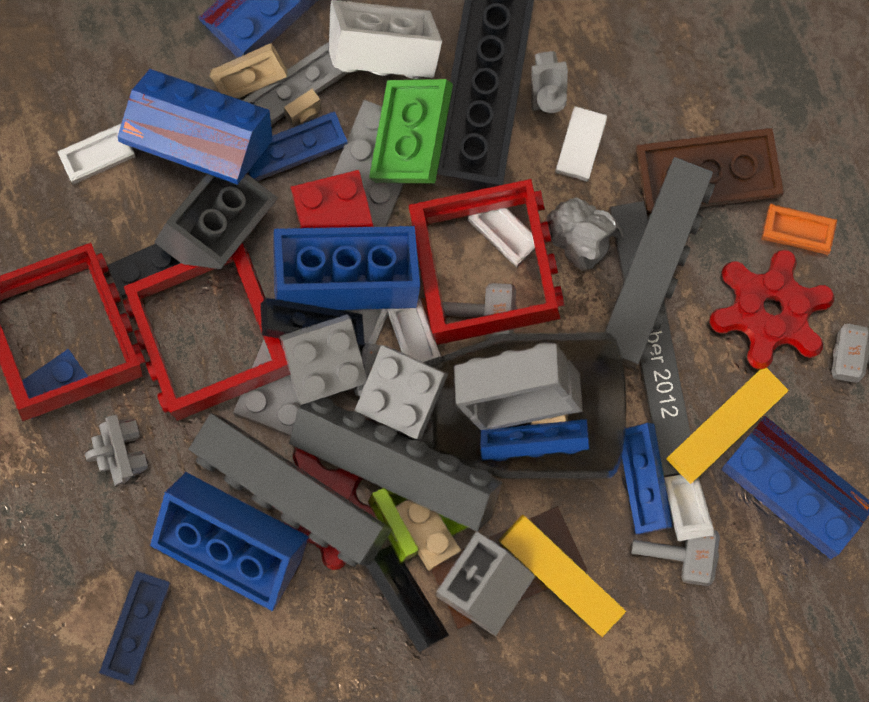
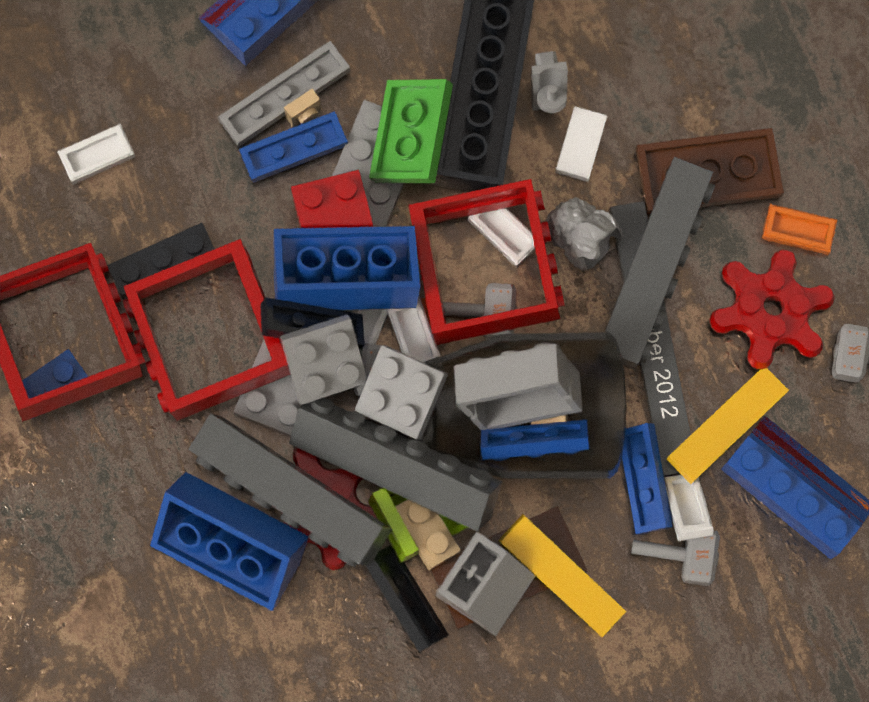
light grey hips [85,415,148,486] -> none
dark blue plate [99,571,171,686] -> none
blue slope [118,69,273,185] -> none
dark grey slope [154,174,278,269] -> none
tan plate [210,43,287,99] -> none
white slope [329,0,442,79] -> none

